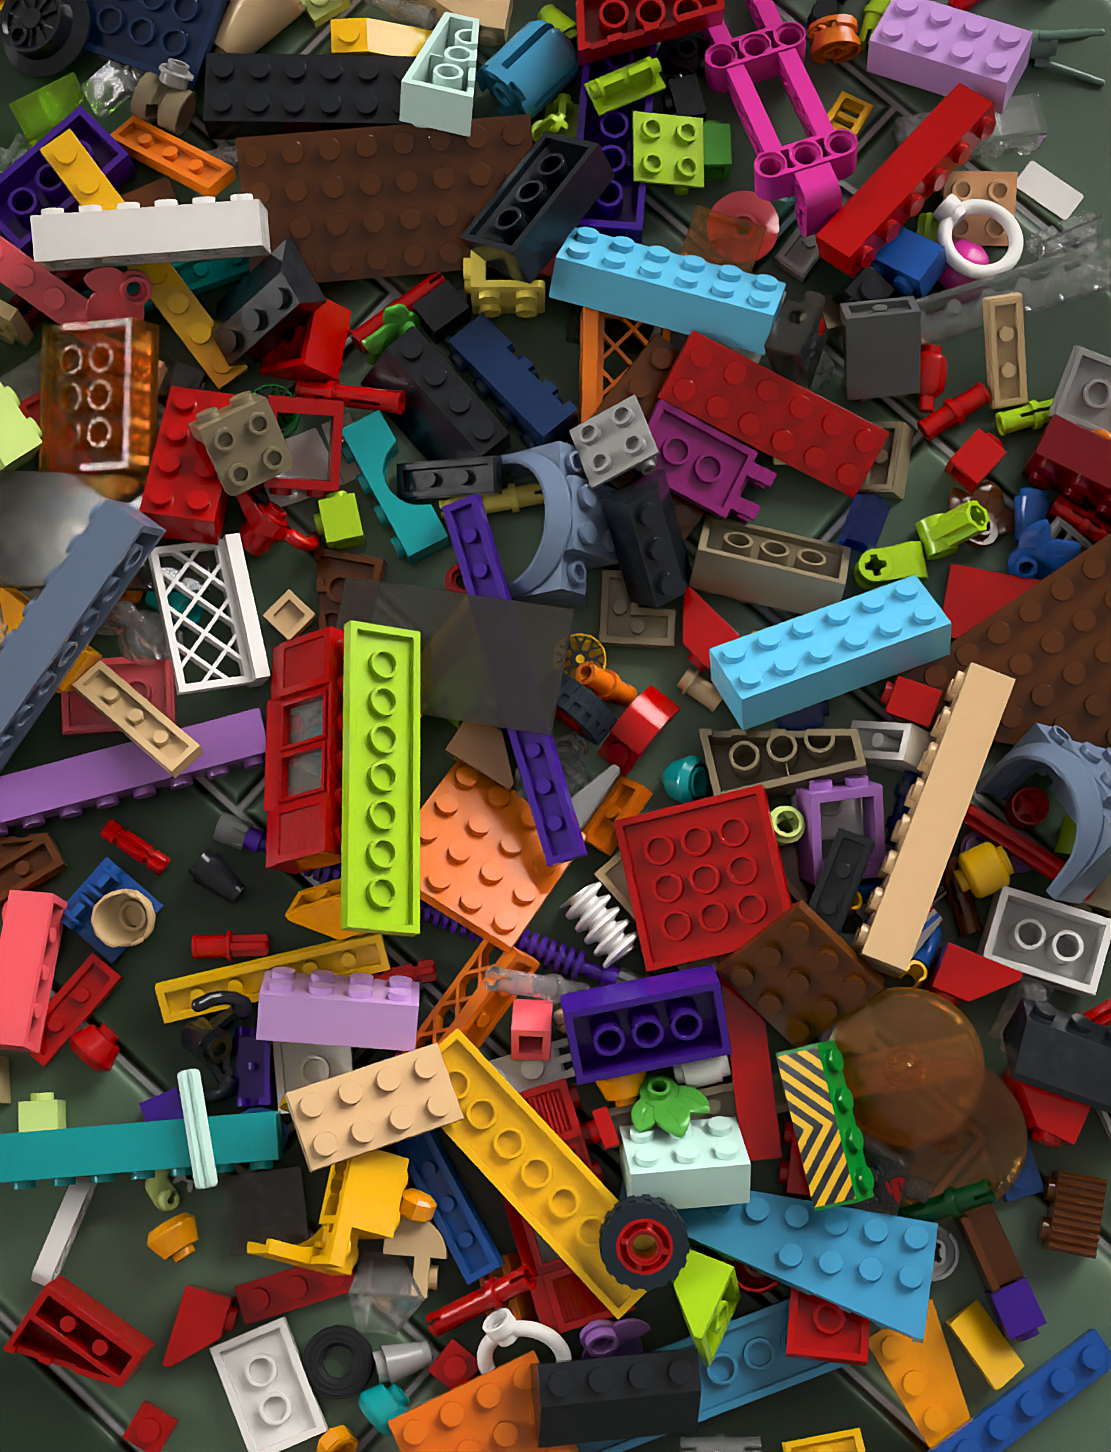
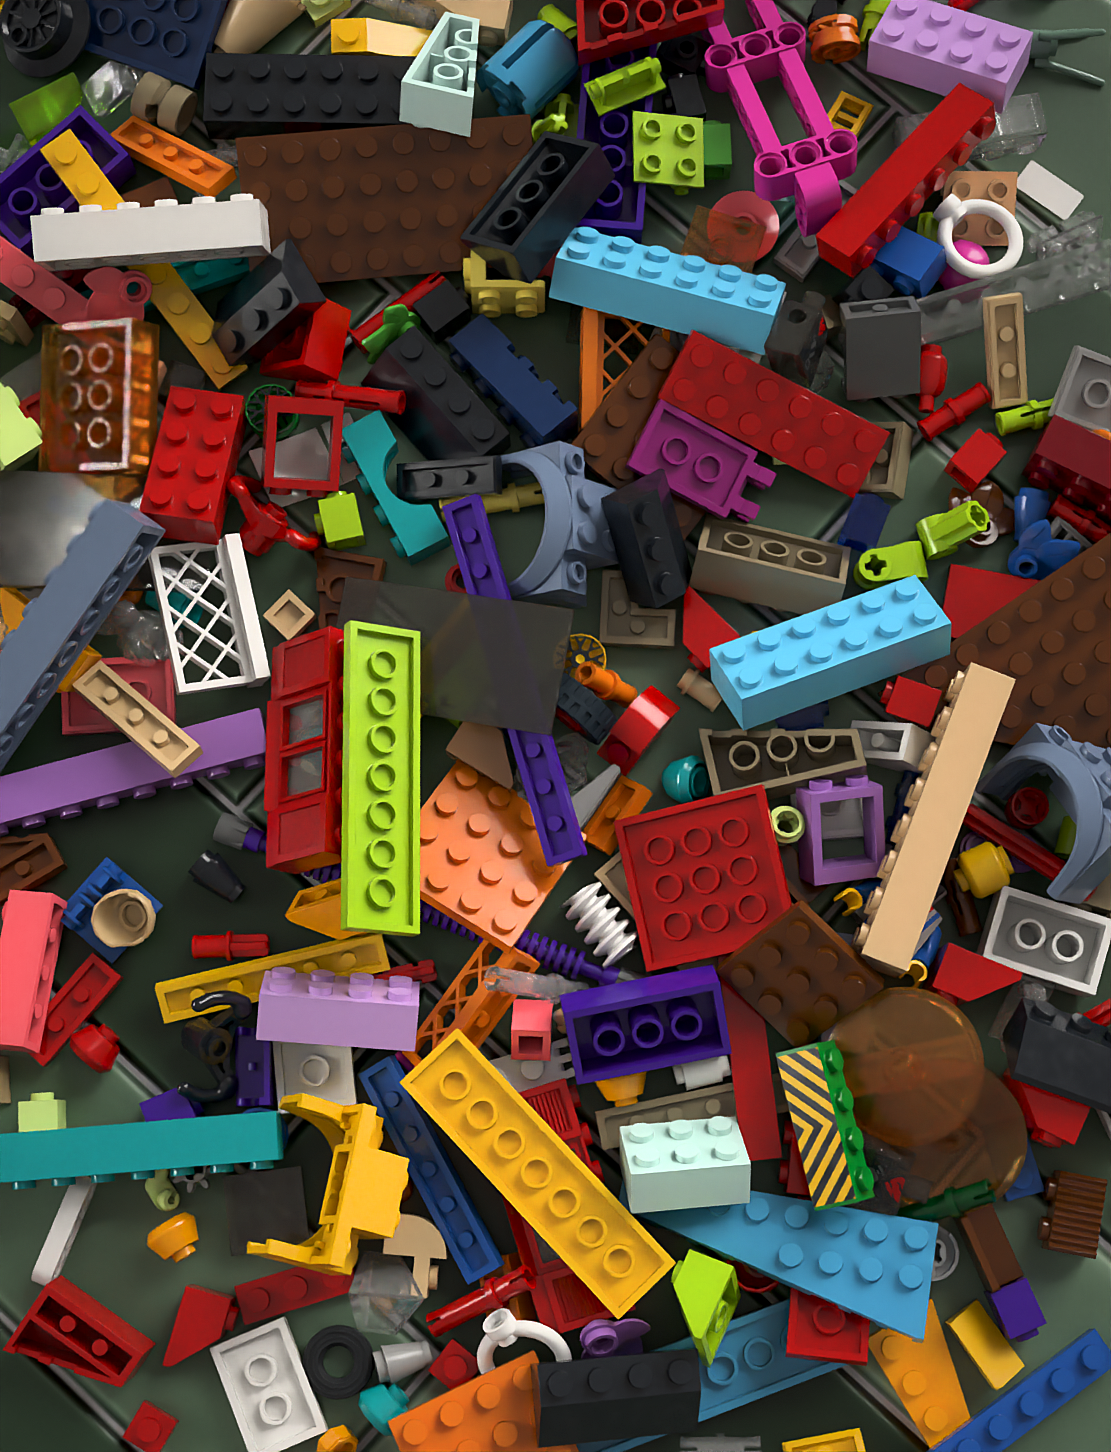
red axle [100,820,170,875] -> none
light grey plate [159,58,194,90] -> none
light aqua axle [177,1069,218,1189] -> none
dark tan bracket [188,391,294,496] -> none
tan plate [284,1043,464,1173] -> none
light orange tile [399,1188,437,1223] -> none
light grey hinge [569,394,660,489] -> none
red plate [587,1106,620,1149] -> none
black wheel [599,1194,690,1291] -> none
bright green plate [631,1075,710,1138] -> none
black tile [808,827,876,936] -> none

